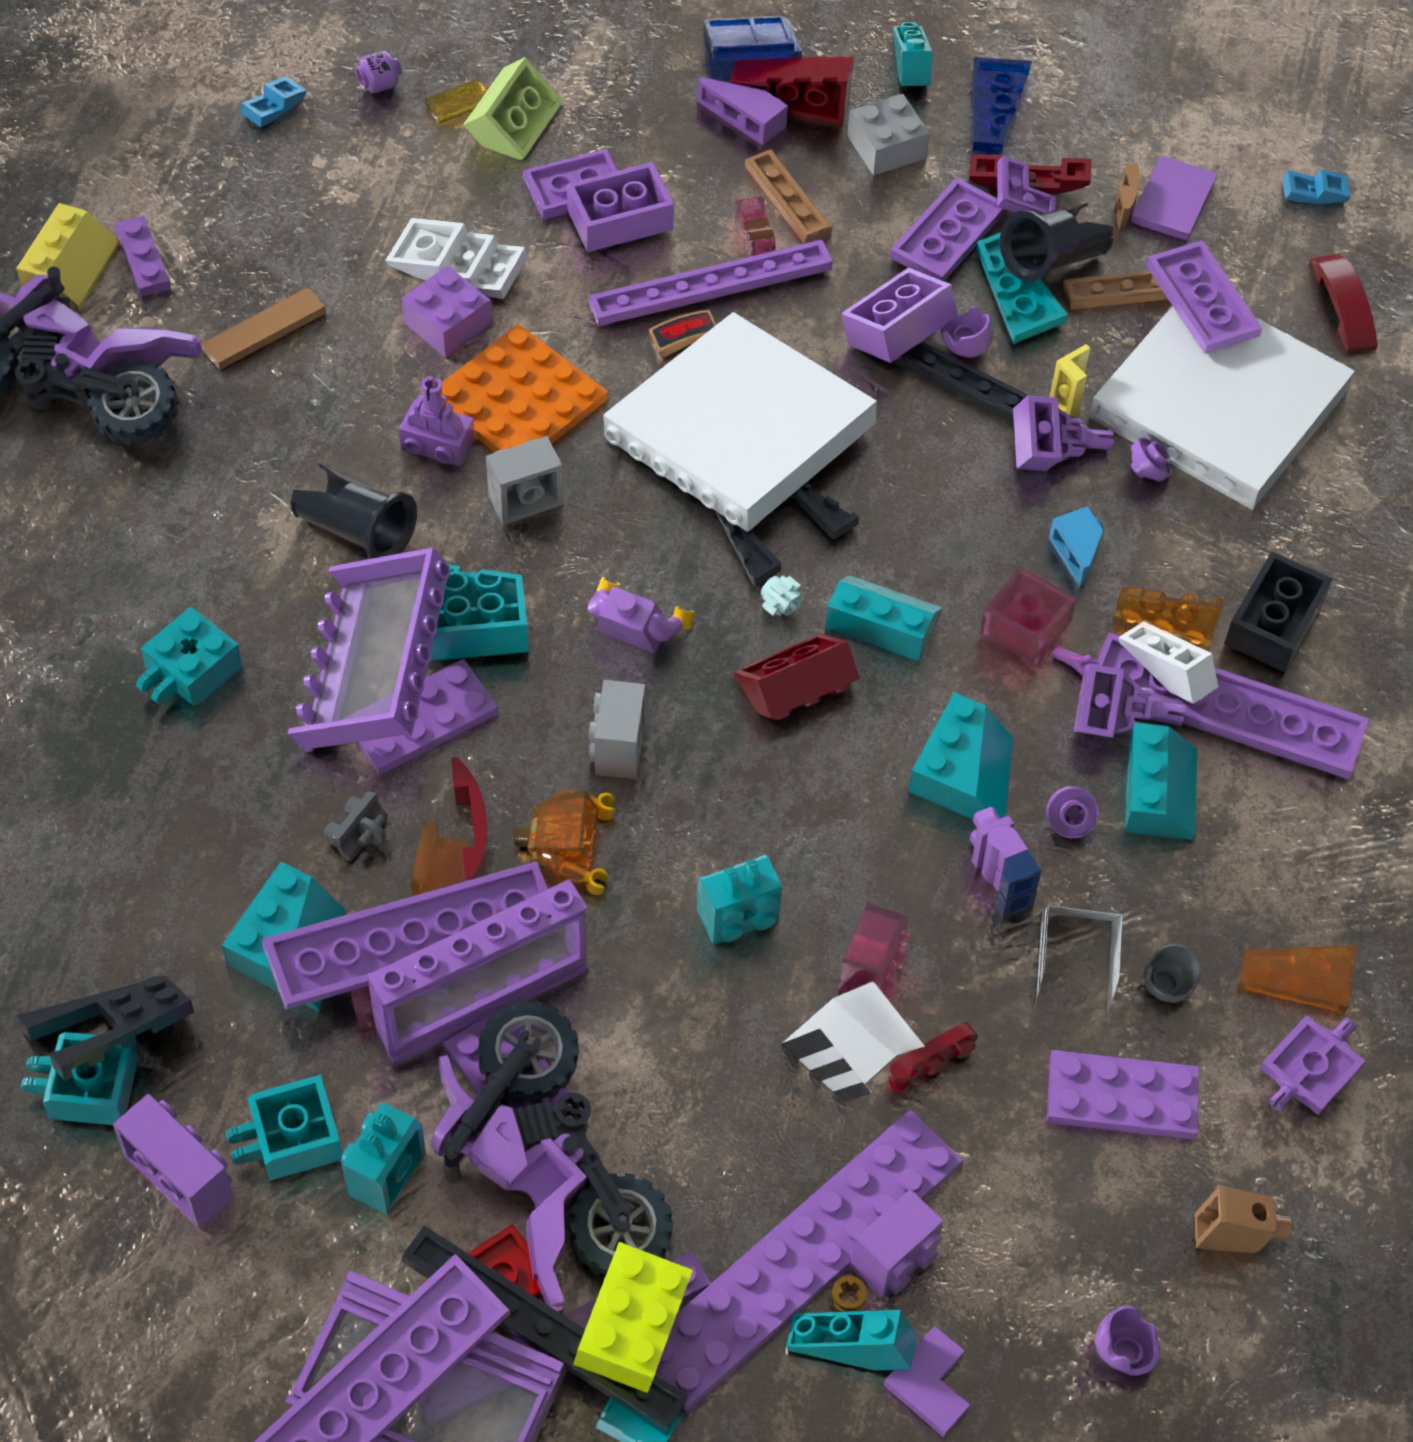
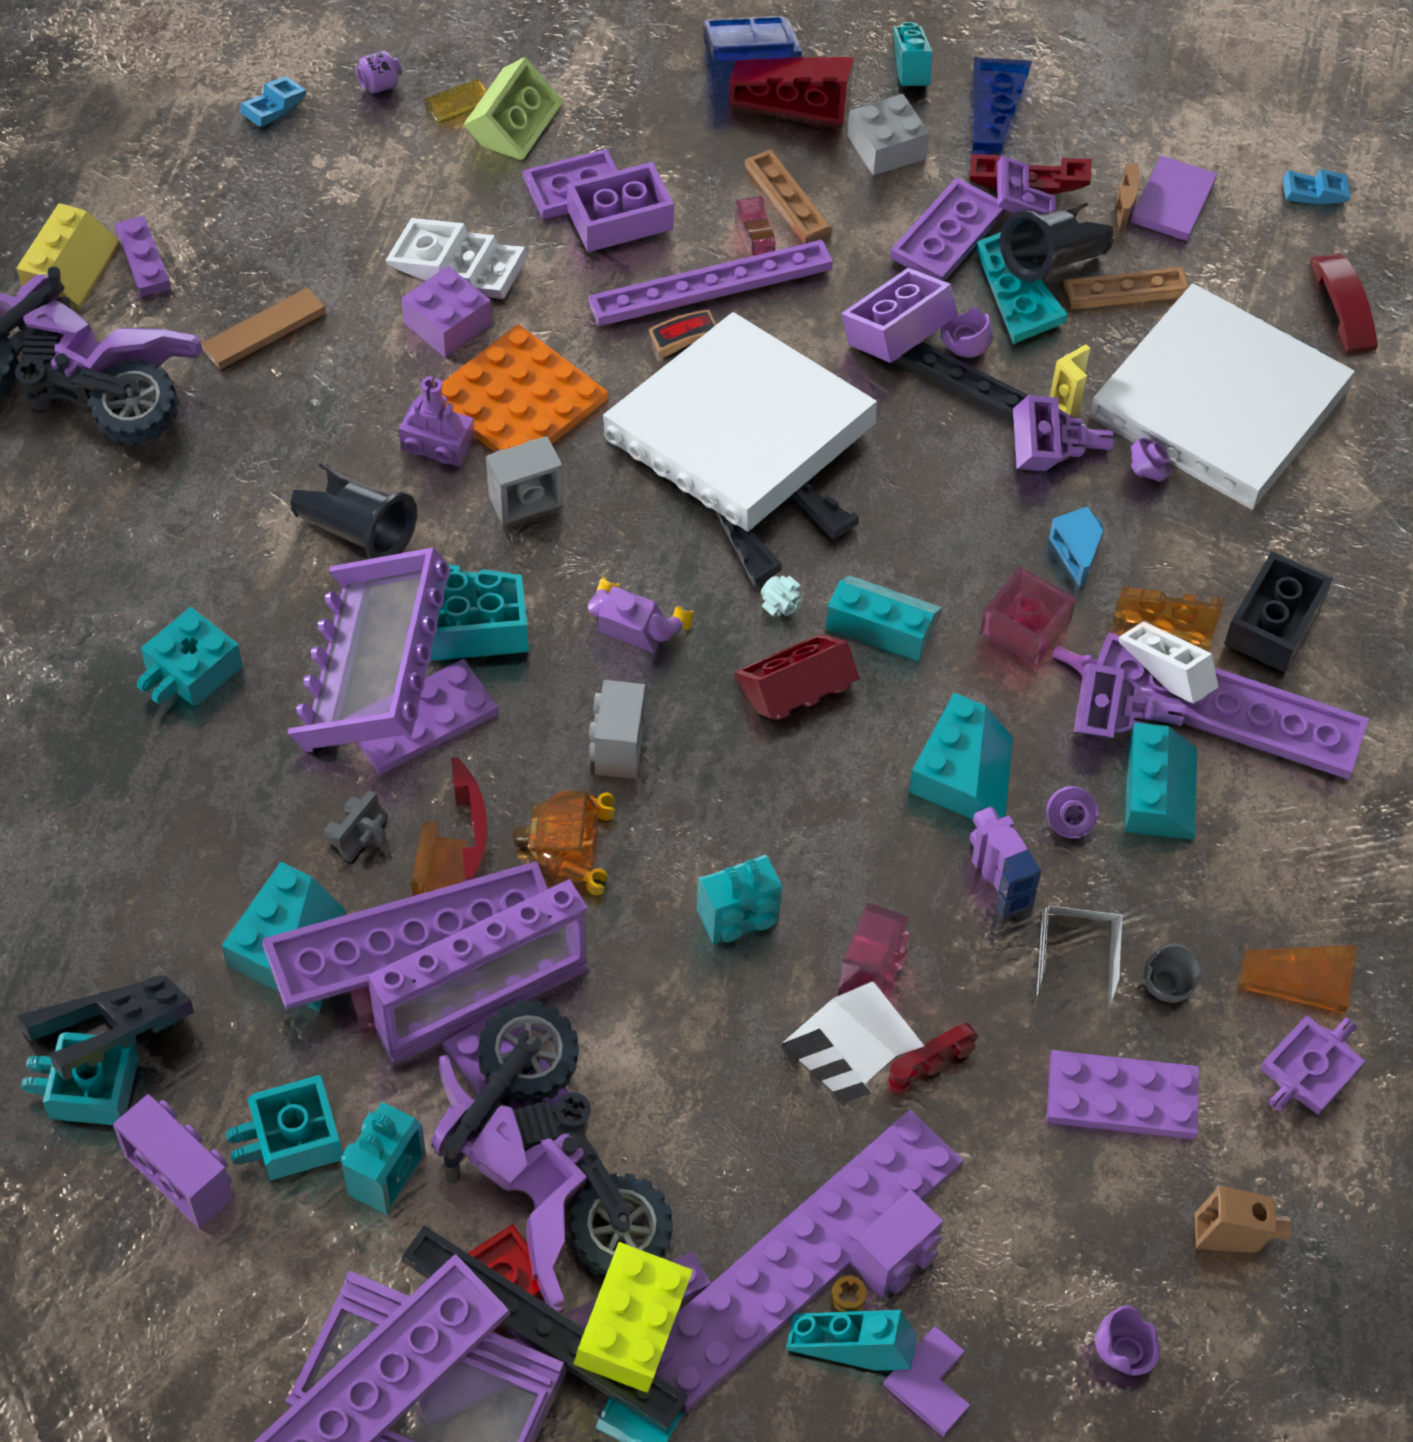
medium lavender slope [697,77,788,145] -> none
medium lavender plate [1146,240,1262,354] -> none

